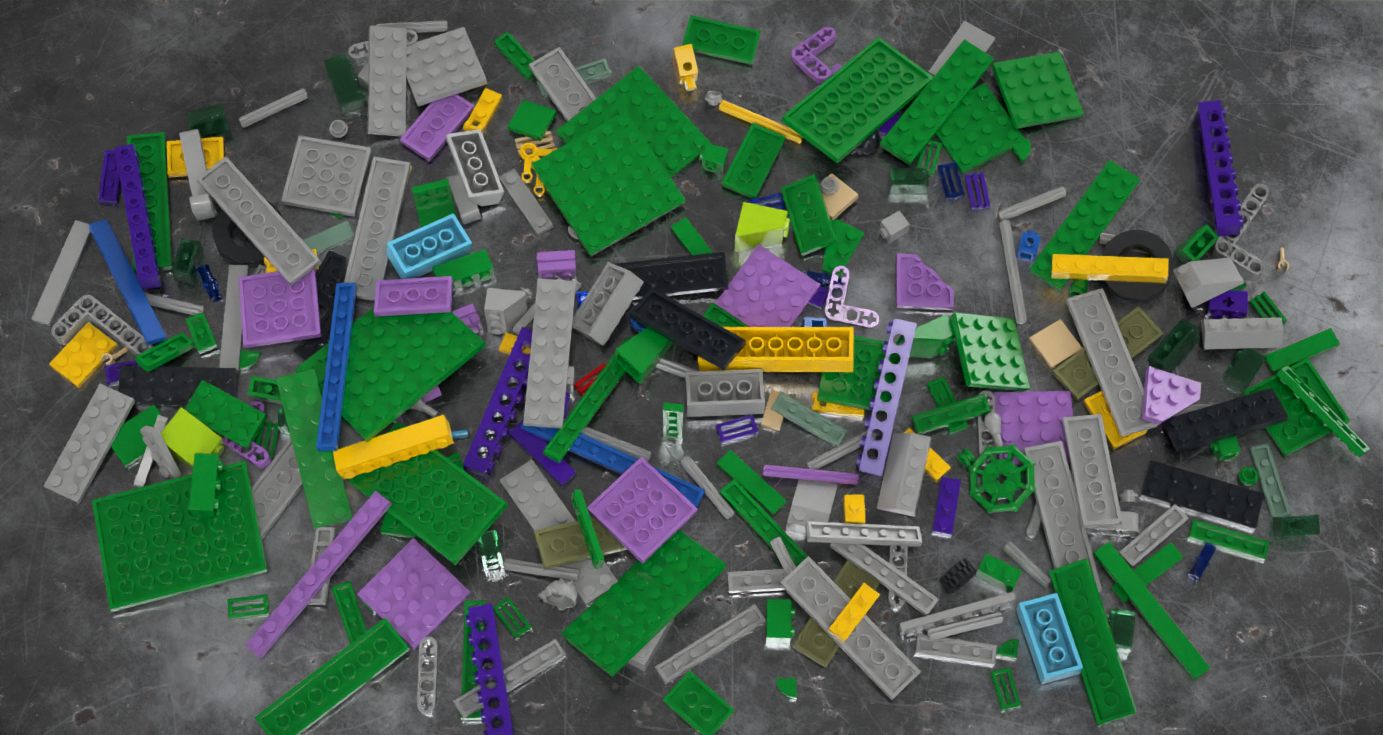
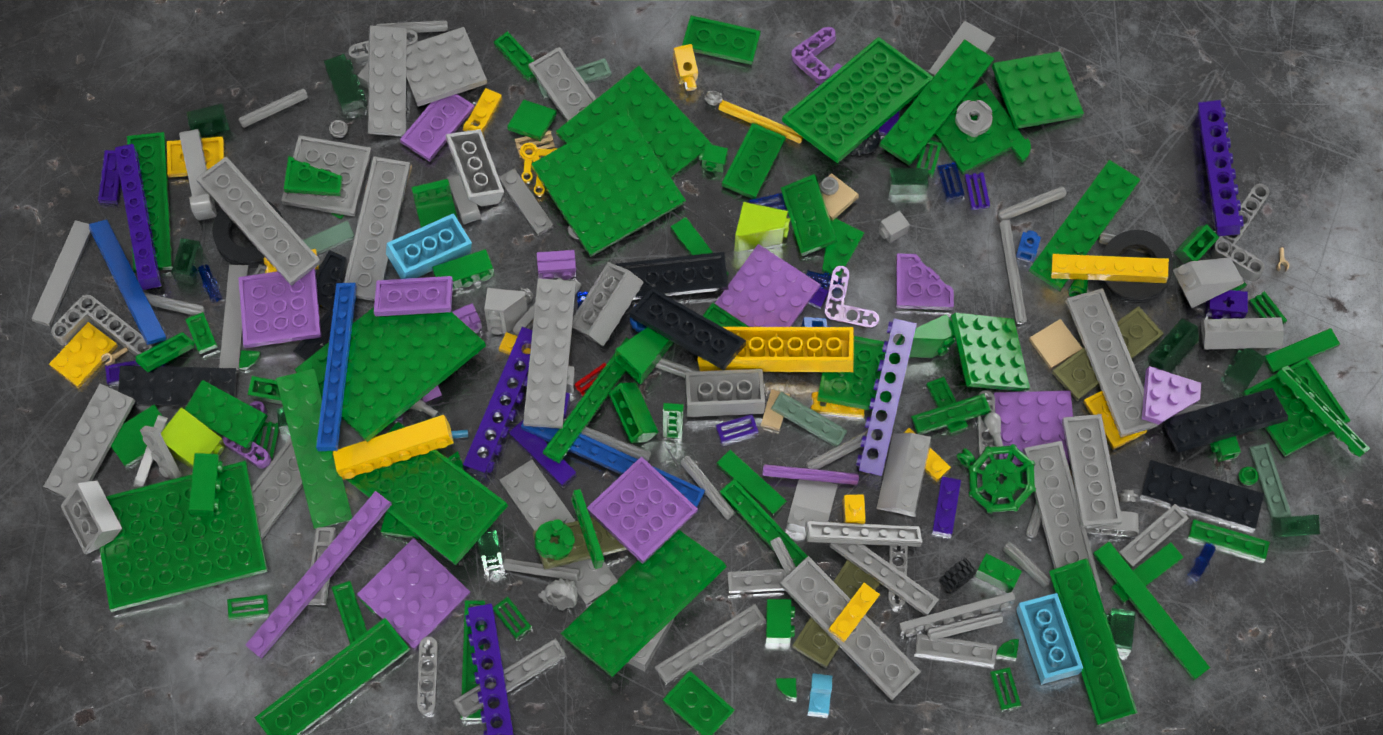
none -> light grey slope [61,481,122,554]
none -> green wing [284,156,343,196]
none -> green plate [534,519,575,560]
none -> green brick [609,383,659,443]
none -> medium azure slope [808,673,833,716]
none -> light grey plate [955,100,993,137]

